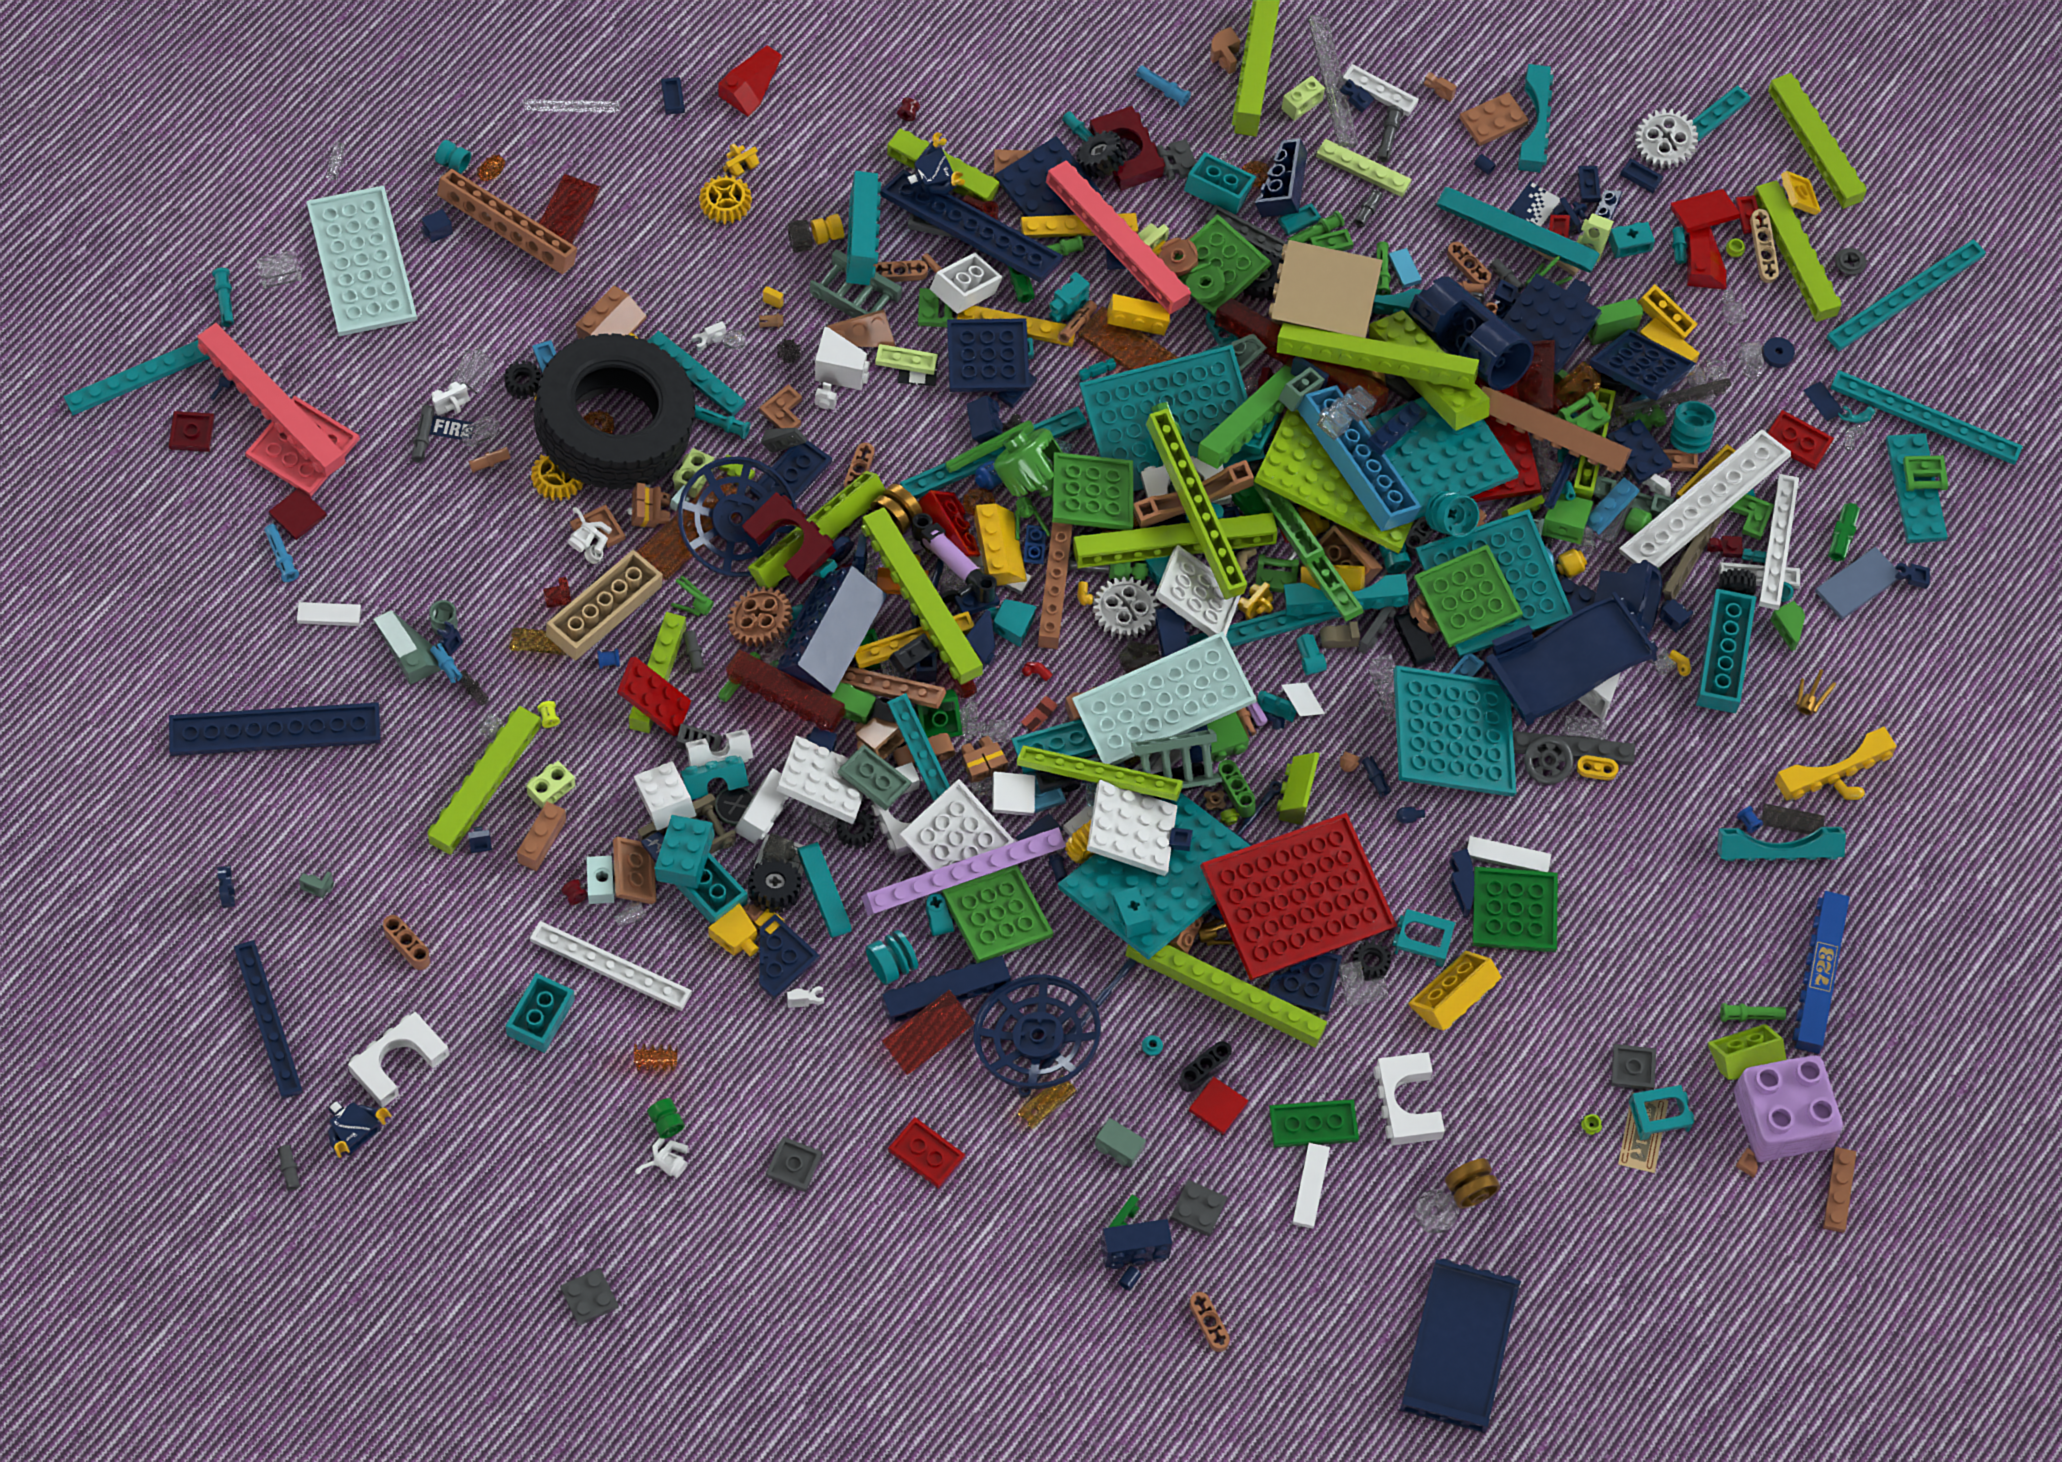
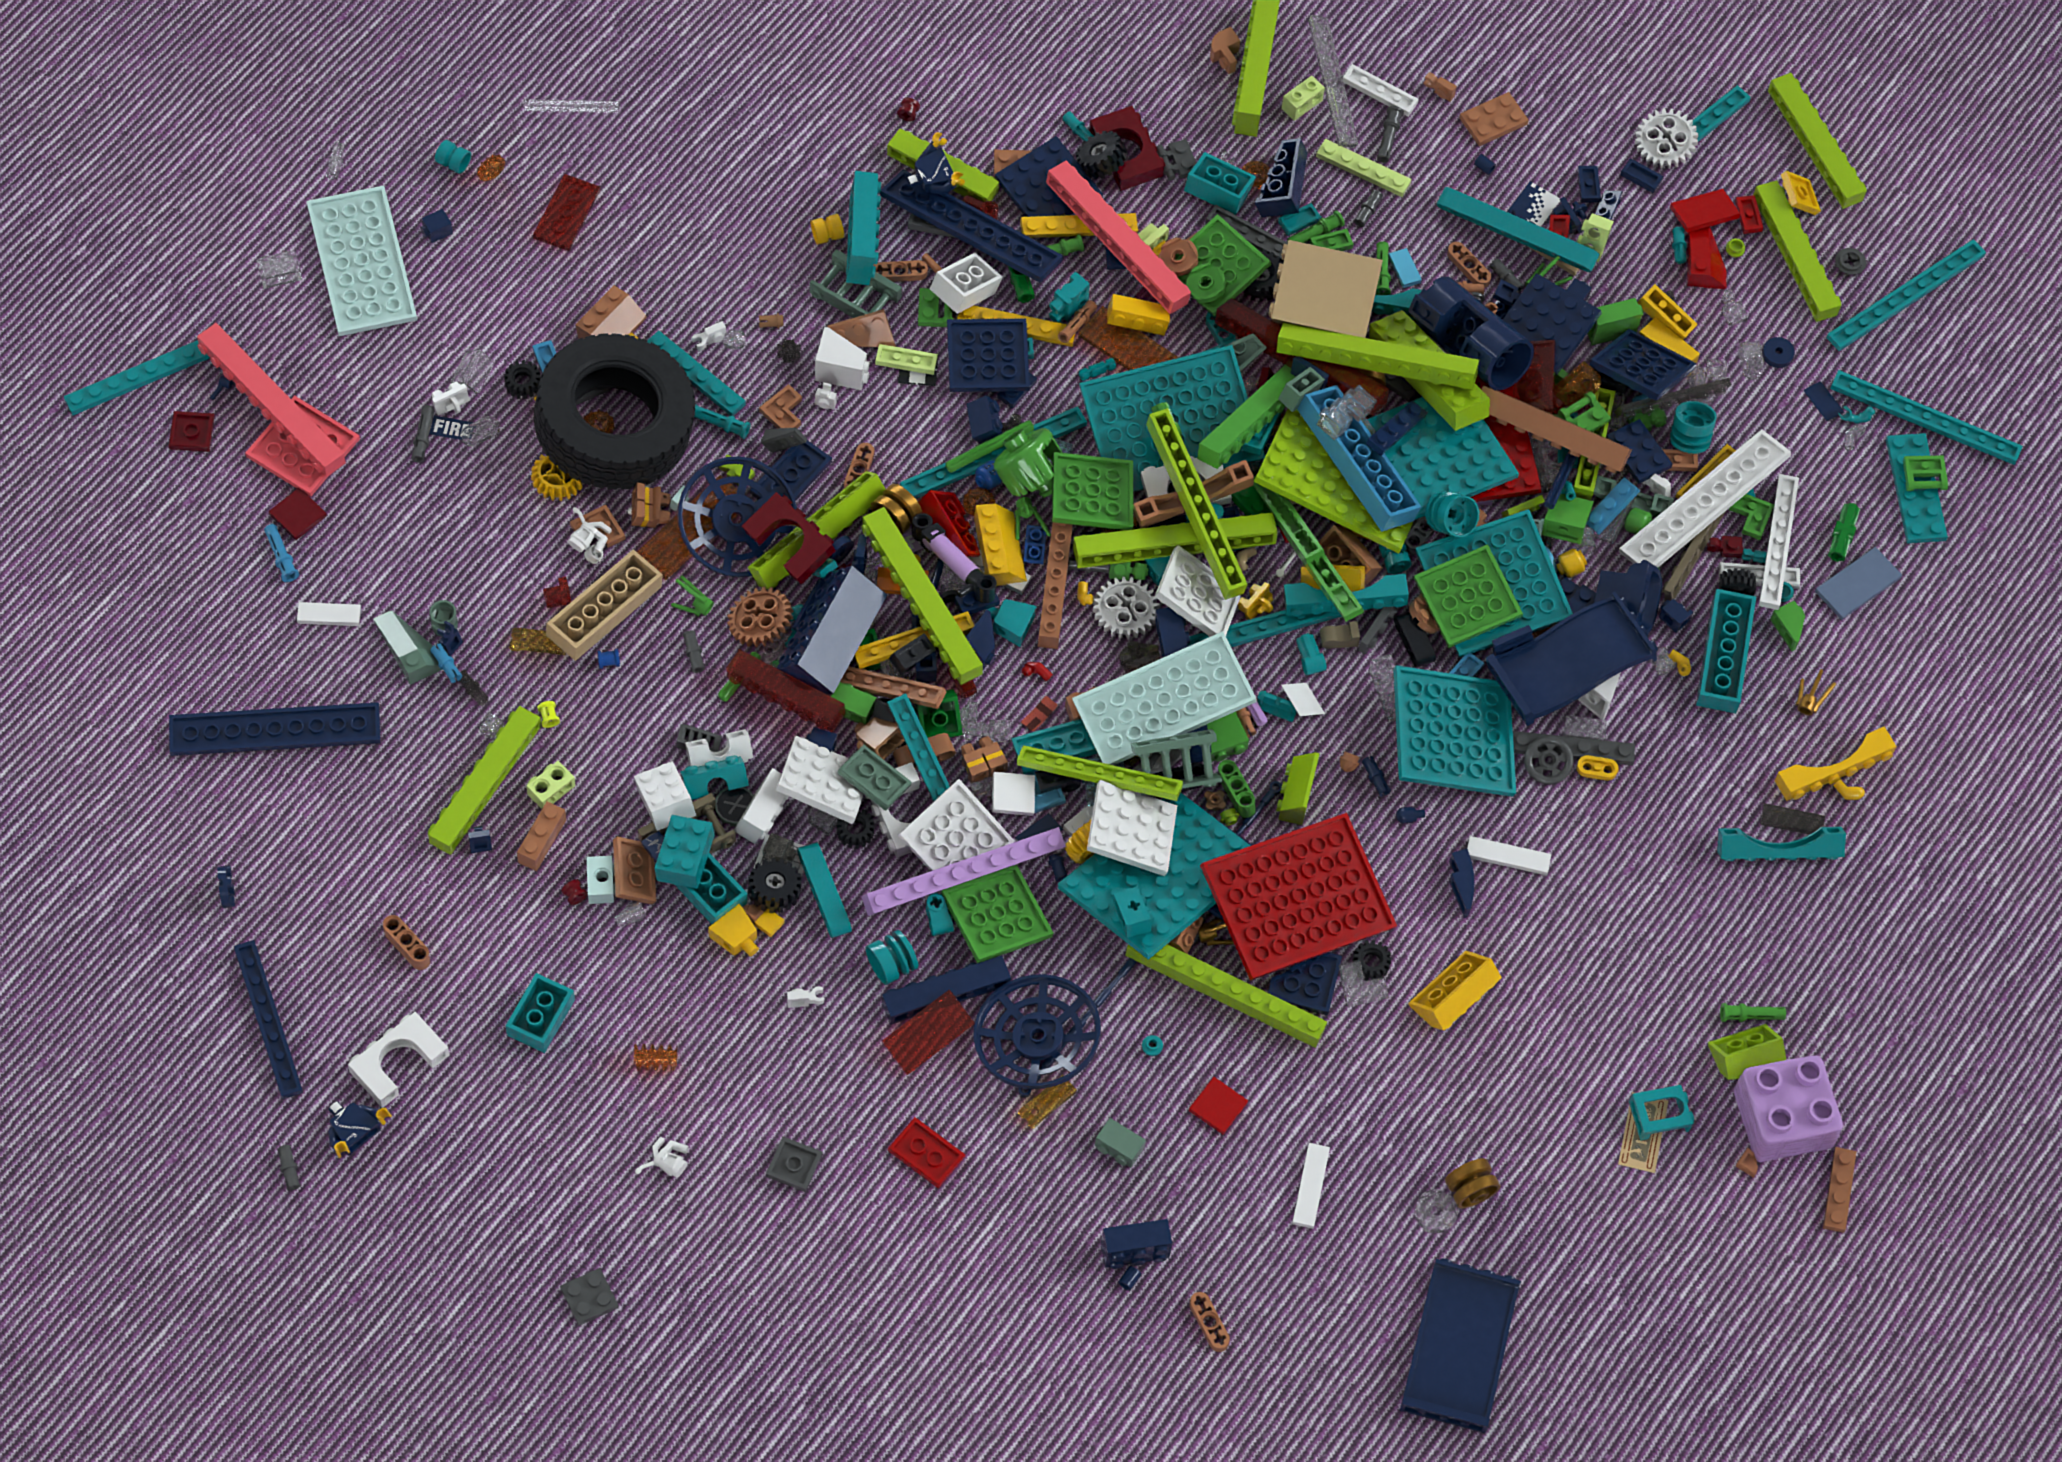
teal pin [212,267,234,327] -> none
sand green bracket [299,871,334,898] -> none
nougat brick [437,169,577,275] -> none
nougat pin [468,447,511,473] -> none
white plate [530,921,692,1011] -> none
red plate [617,657,692,736] -> none
lime brick [629,612,686,734] -> none
green wheel [647,1098,685,1139] -> none
dark blue tile [661,77,685,115] -> none
yellowish green brick [672,448,714,499] -> none
yellow gear [699,174,752,225] -> none
red wedge [718,45,782,117] -> none
yellow hips [723,143,760,178] -> none
dark blue plate [759,914,820,1000] -> none
yellow tile [763,286,784,309] -> none
clear smoke brick [788,220,812,253] -> none
green plate [1108,1194,1140,1228] -> none
dark azure pin [1136,65,1191,107] -> none
dark blue plate [1169,827,1193,851] -> none
dark grey plate [1170,1180,1228,1237] -> none
black beam [1179,1041,1232,1092] -> none
bright green plate [1255,554,1299,593] -> none
dark blue hand [1263,711,1285,730] -> none
green tile [1269,1099,1359,1148] -> none
yellow hips [1298,505,1330,537] -> none
dark blue plate [1339,79,1375,113] -> none
white arch [1374,1052,1445,1145] -> none
teal panel [1392,909,1456,967] -> none
green plate [1472,867,1558,952] -> none
teal arch [1518,64,1554,173] -> none
lime plate [1581,1114,1602,1135] -> none
teal brick [1608,222,1655,259] -> none
dark grey plate [1611,1044,1656,1090] -> none
blue bush [1737,806,1763,834] -> none
tan beam [1750,209,1779,283] -> none
red tile [1767,410,1834,470] -> none
blue brick [1792,891,1850,1054] -> none
dark blue plate [1895,563,1930,589] -> none

